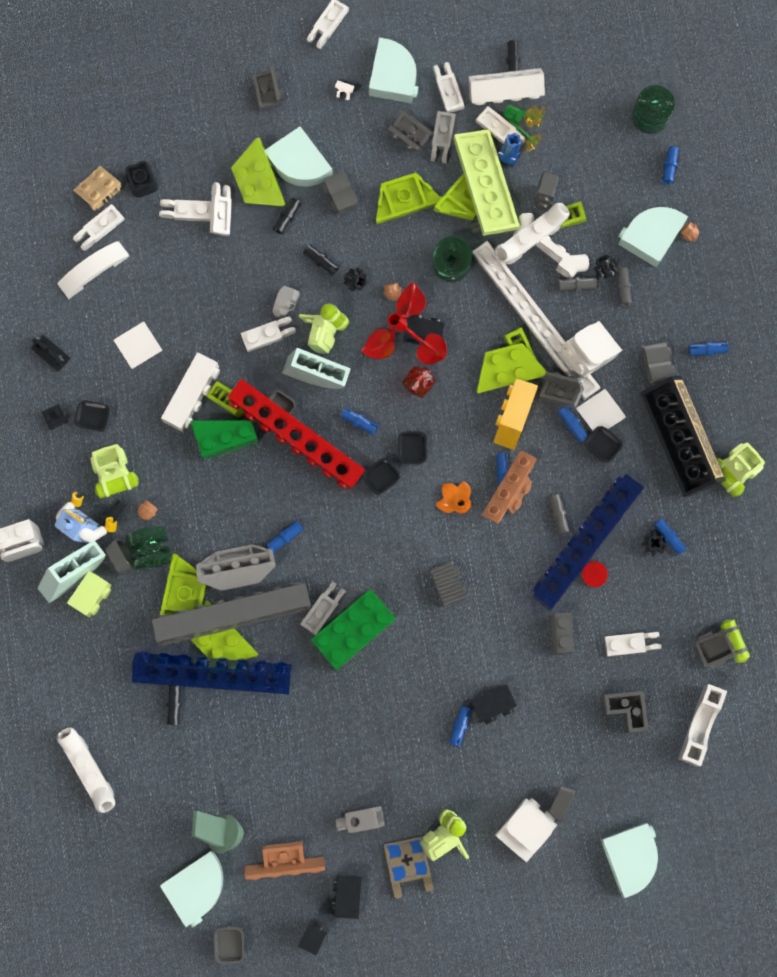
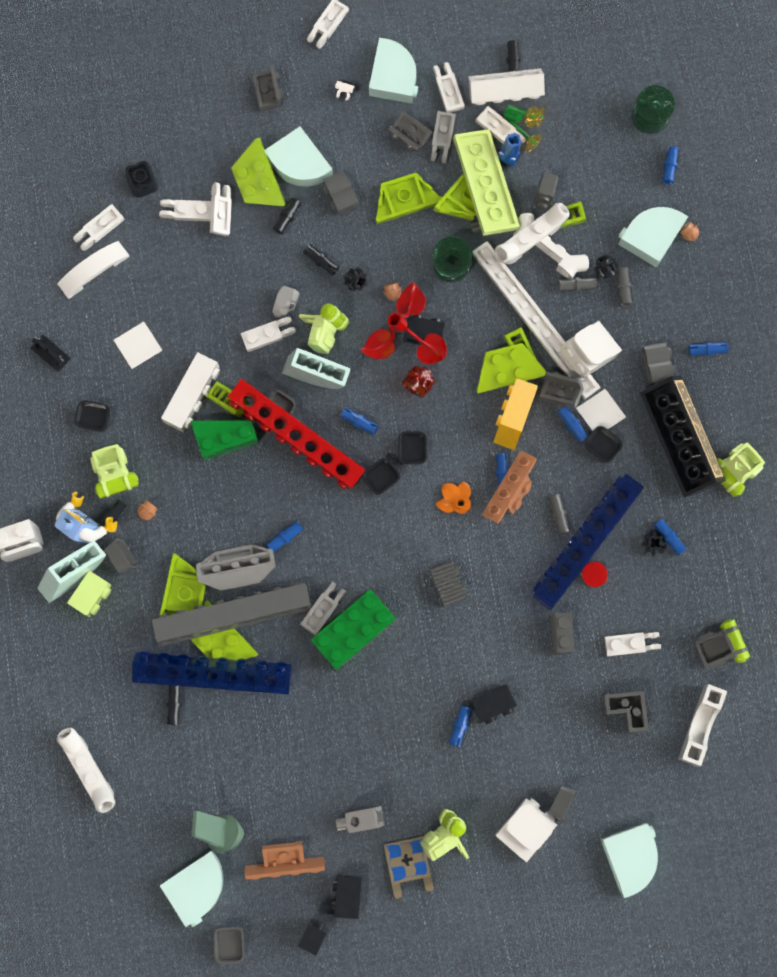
black tile [41,404,68,430] -> none
tan hinge [73,166,122,211] -> none
clear green wheel [126,526,173,570] -> none

